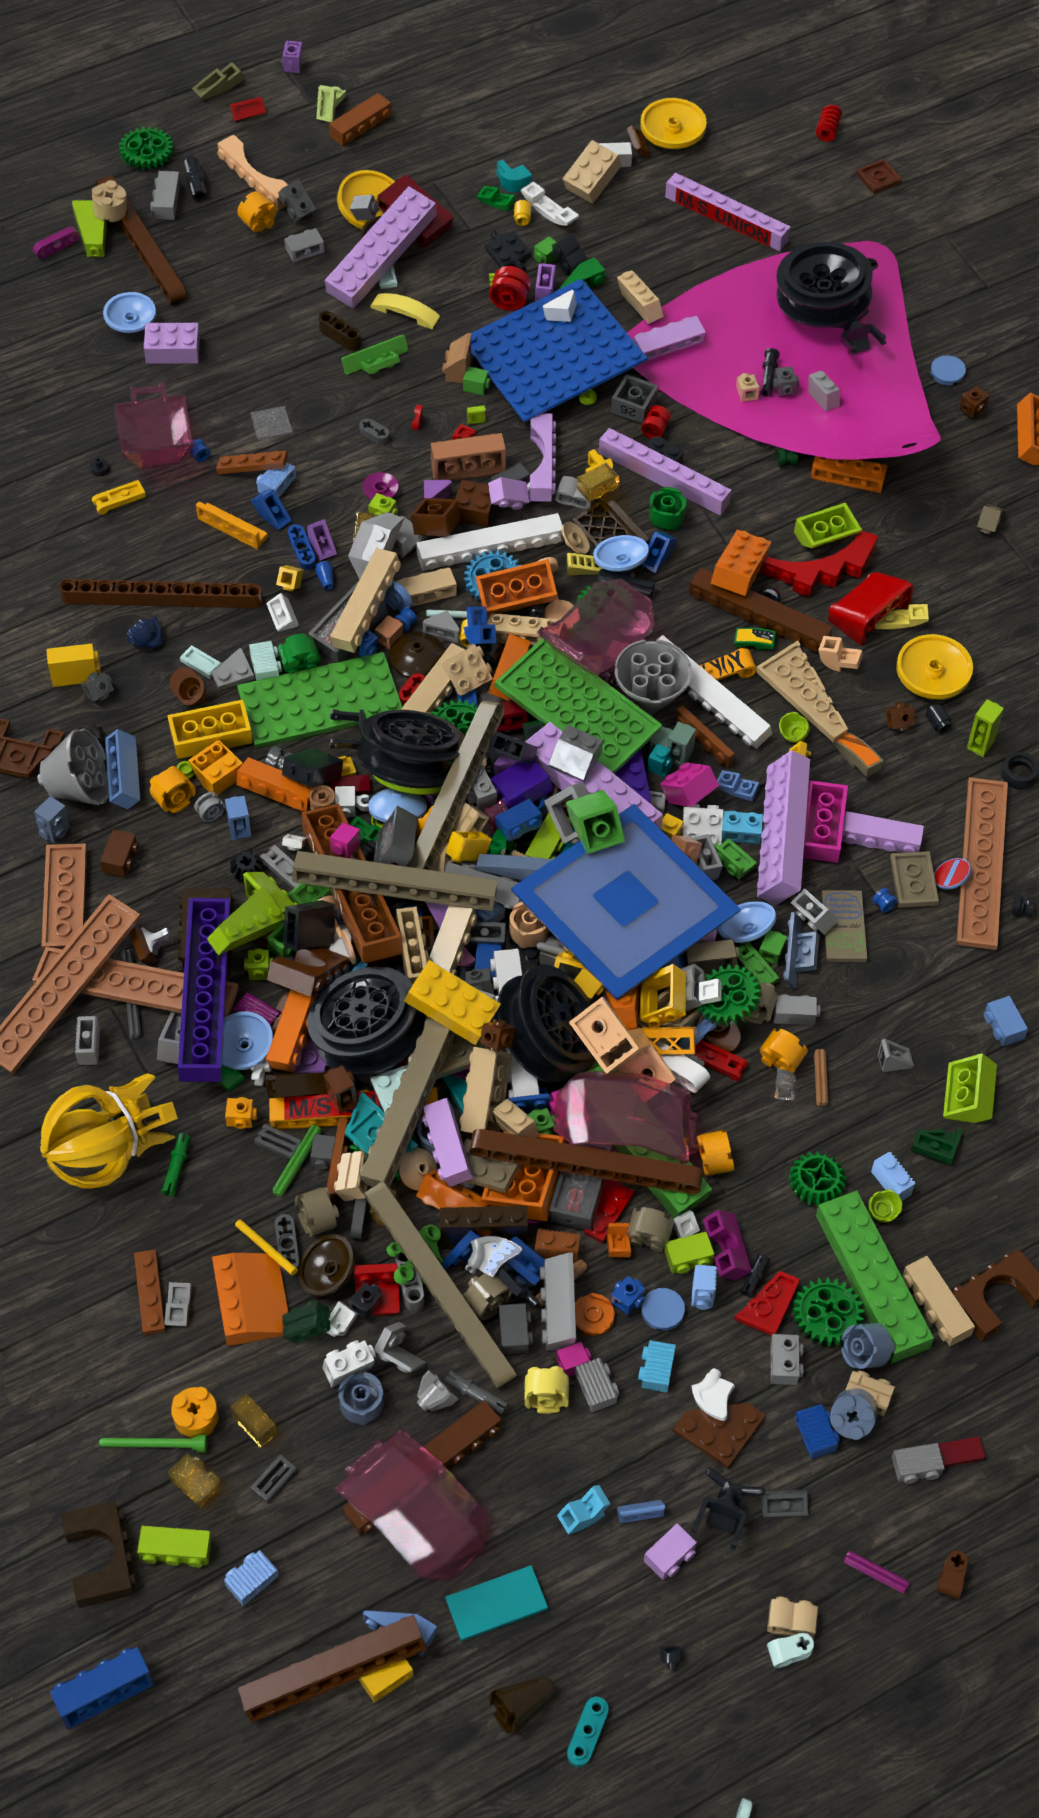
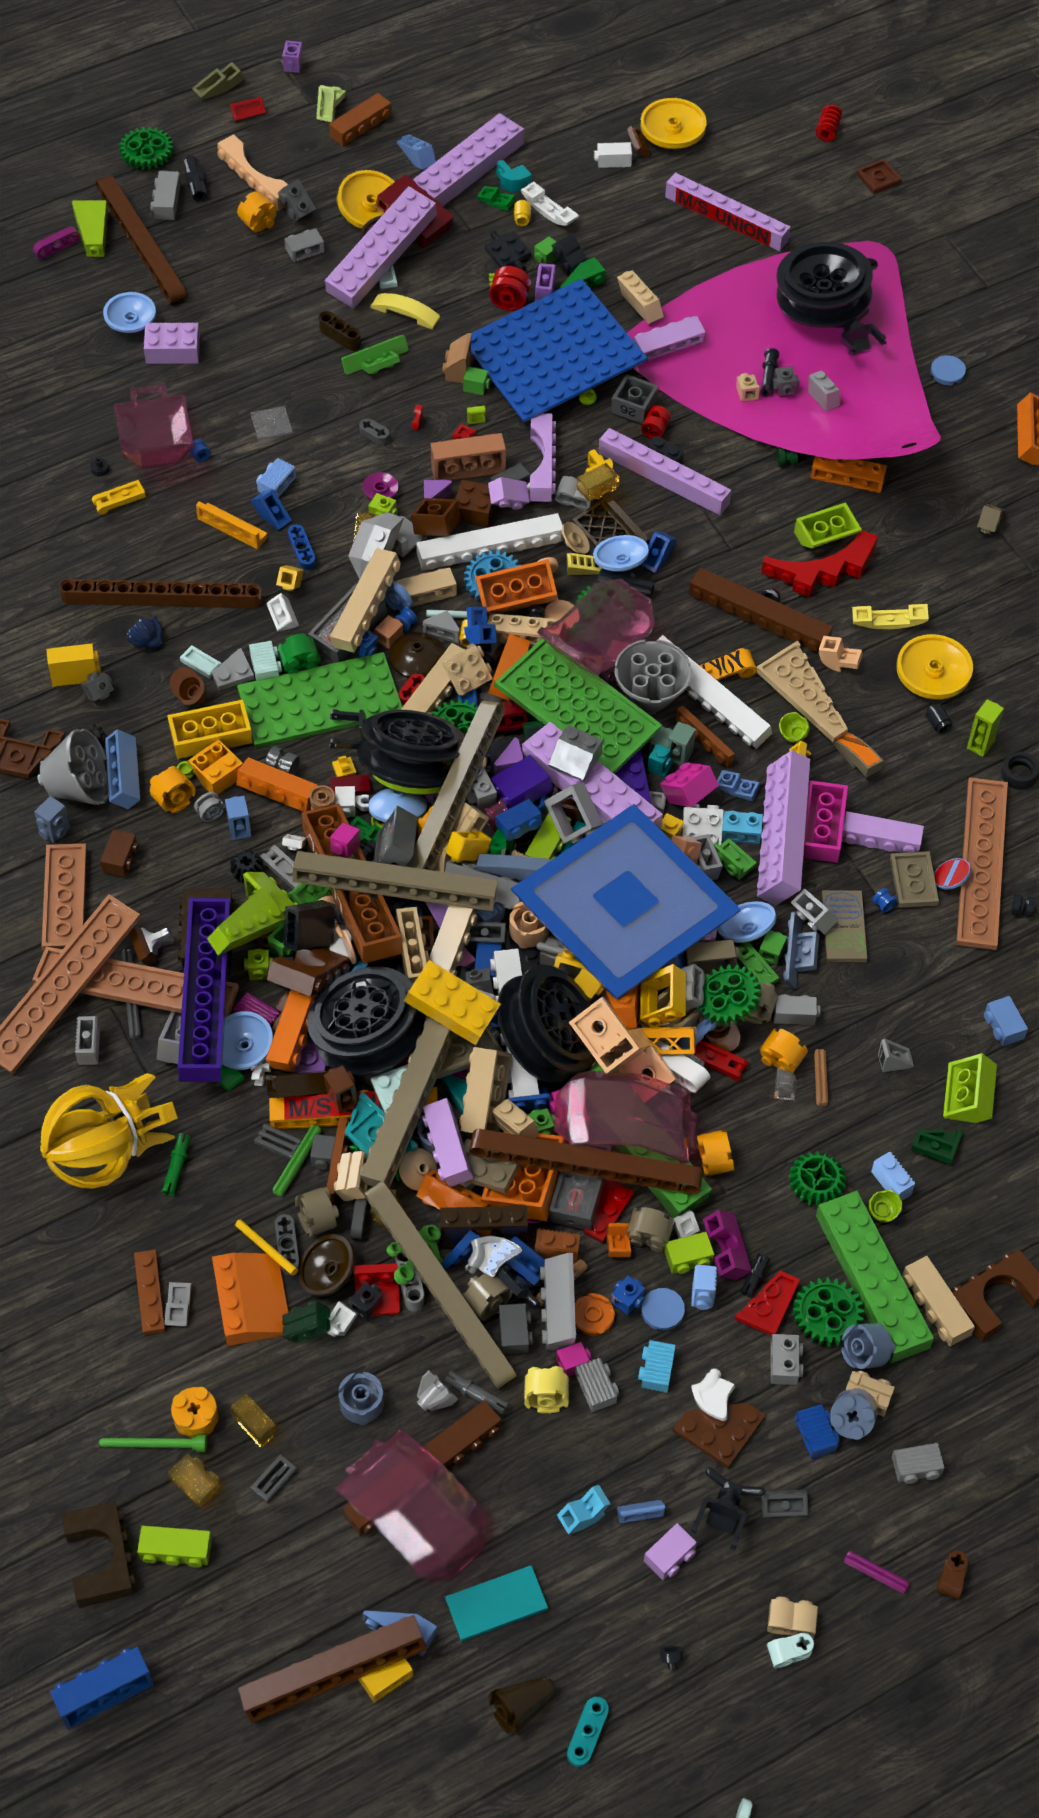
tan brick [92,180,127,222] -> none
dark orange plate [216,451,289,474] -> none
light blue brick [224,1550,279,1606] -> none
light orange brick [225,1097,257,1129] -> none
black brick [282,747,343,788] -> none
medium lavender slope [307,519,337,561] -> none
blue cone [315,561,334,590] -> none
white brick [322,1340,376,1387] -> none
dark grey brick [350,195,379,220] -> none
light grey bracket [374,1322,426,1373] -> none
reddish brown brick [480,1019,516,1052] -> none
black brick [489,731,538,766] -> none
white slope [543,290,577,322] -> none
tan brick [563,140,622,204] -> none
bright green slope [566,790,625,854] -> none
green brick [649,487,686,530] -> none
white plate [699,979,722,1004] -> none
orange brick [711,530,771,596] -> none
slope [734,628,776,650] -> none
red windscreen [828,572,914,646] -> none
reddish brown brick [885,702,916,730] -> none
dark red tile [938,1436,985,1467] -> none
reddish brown brick [960,385,990,418] -> none
none -> medium blue slope [397,135,436,169]
none -> lavender brick [413,113,524,207]

